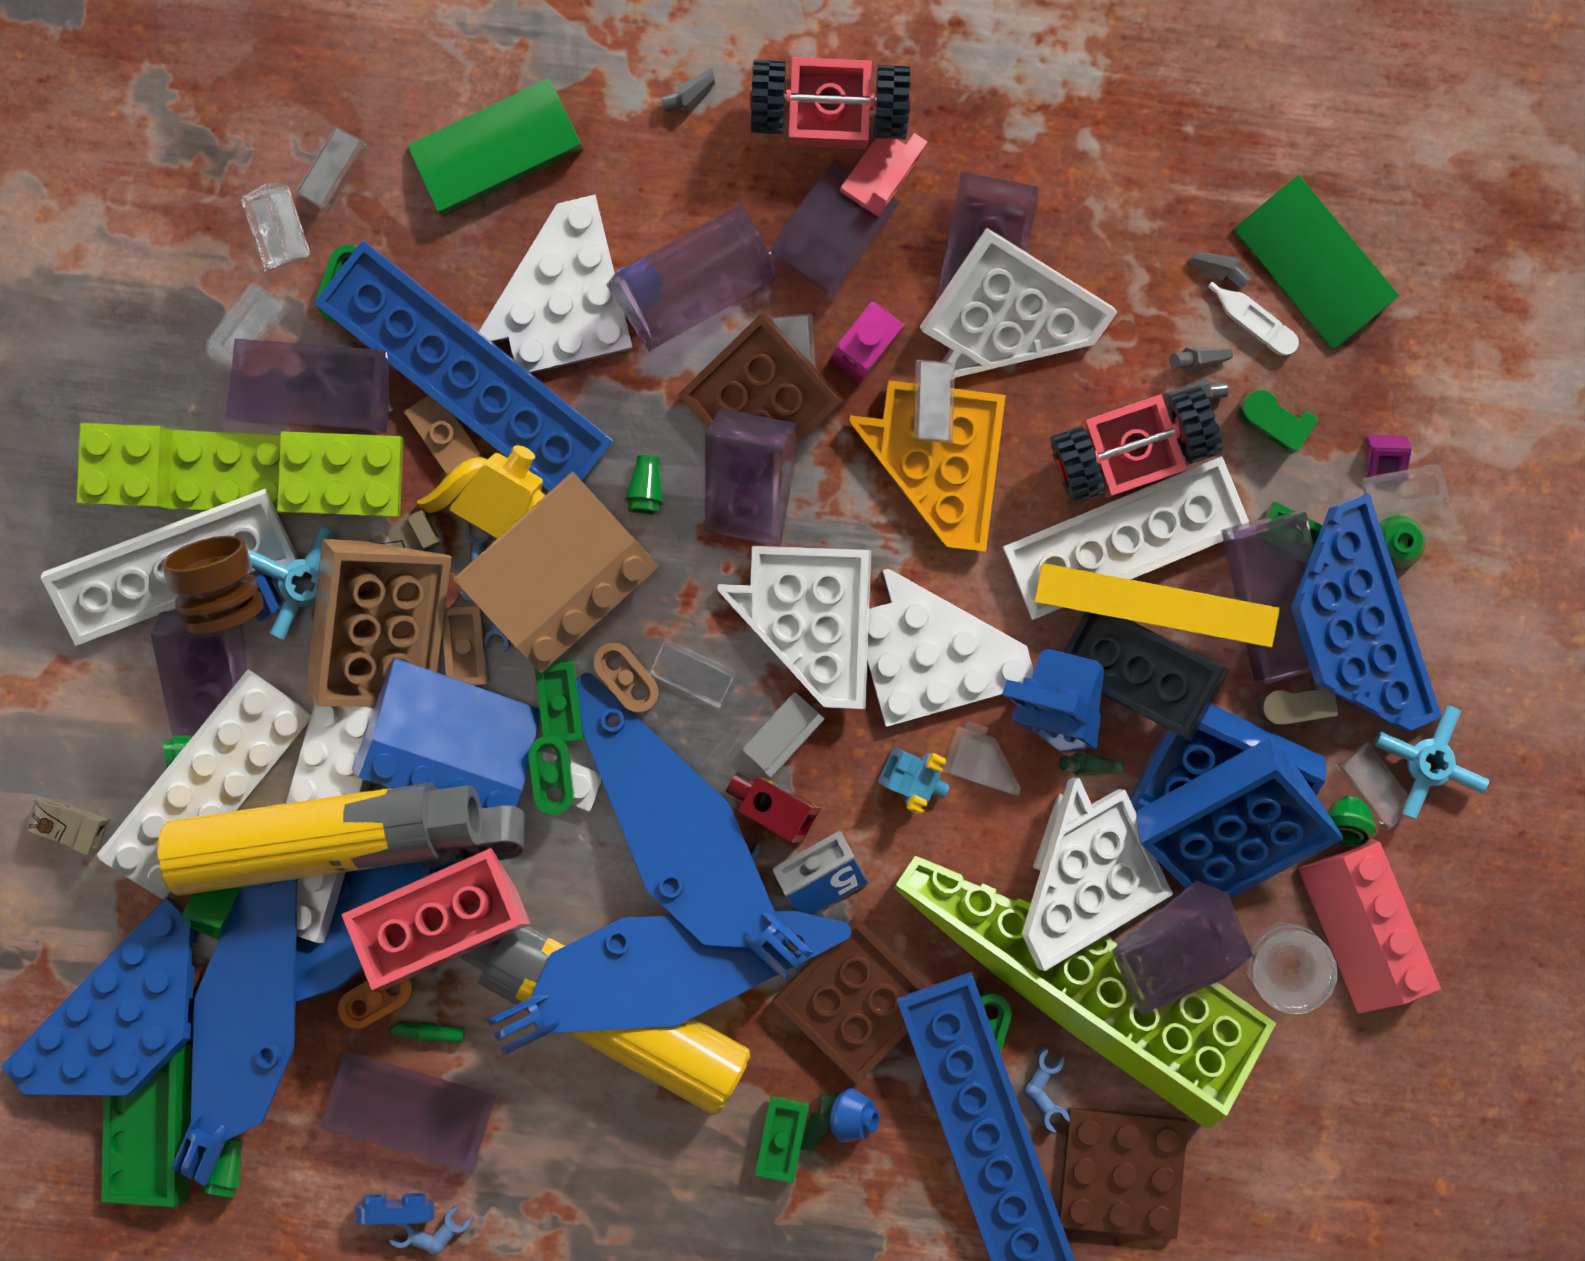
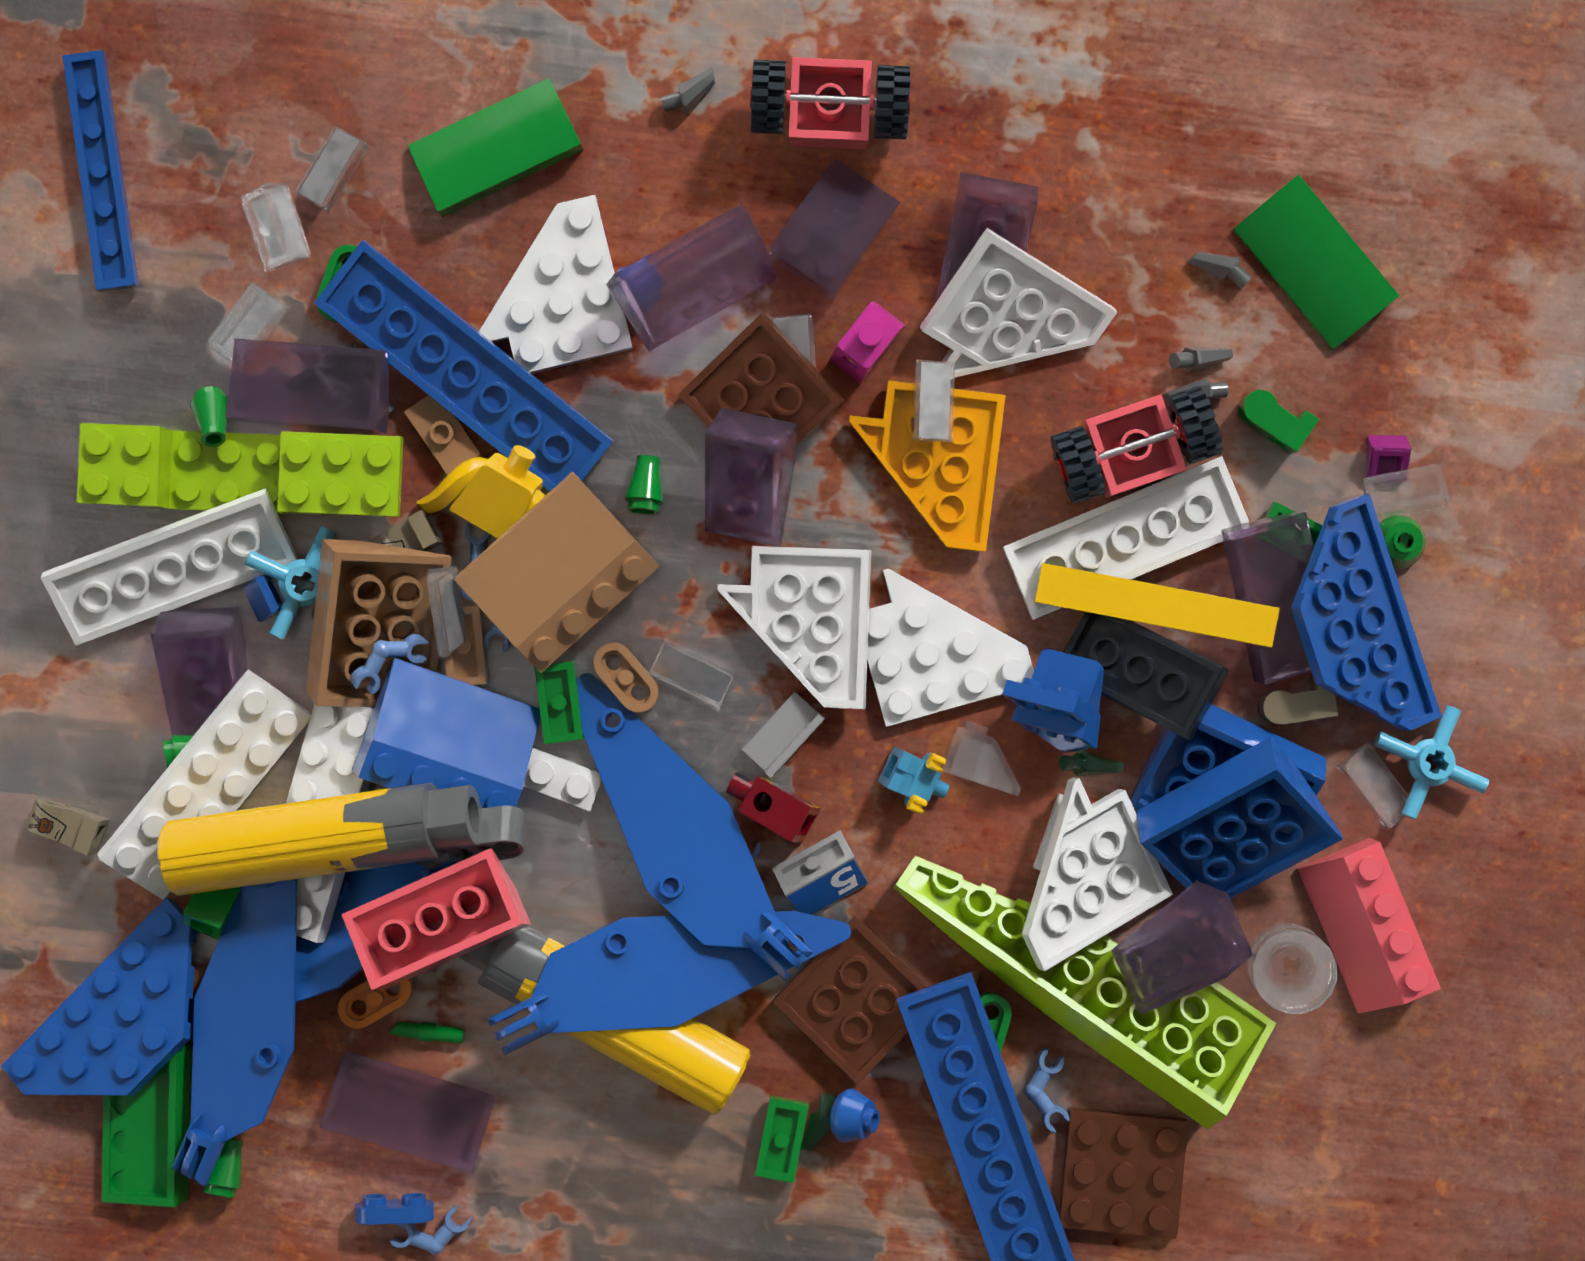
reddish brown wheel [162,535,264,634] -> none
green plate [528,735,575,815] -> none
coral panel [839,133,927,217] -> none
white piece [1208,282,1299,356] -> none
green cone [1327,796,1376,846] -> none
none -> blue plate [62,50,139,292]
none -> green cone [190,386,230,447]
none -> medium blue arm [351,634,429,695]
none -> slope [427,566,468,658]

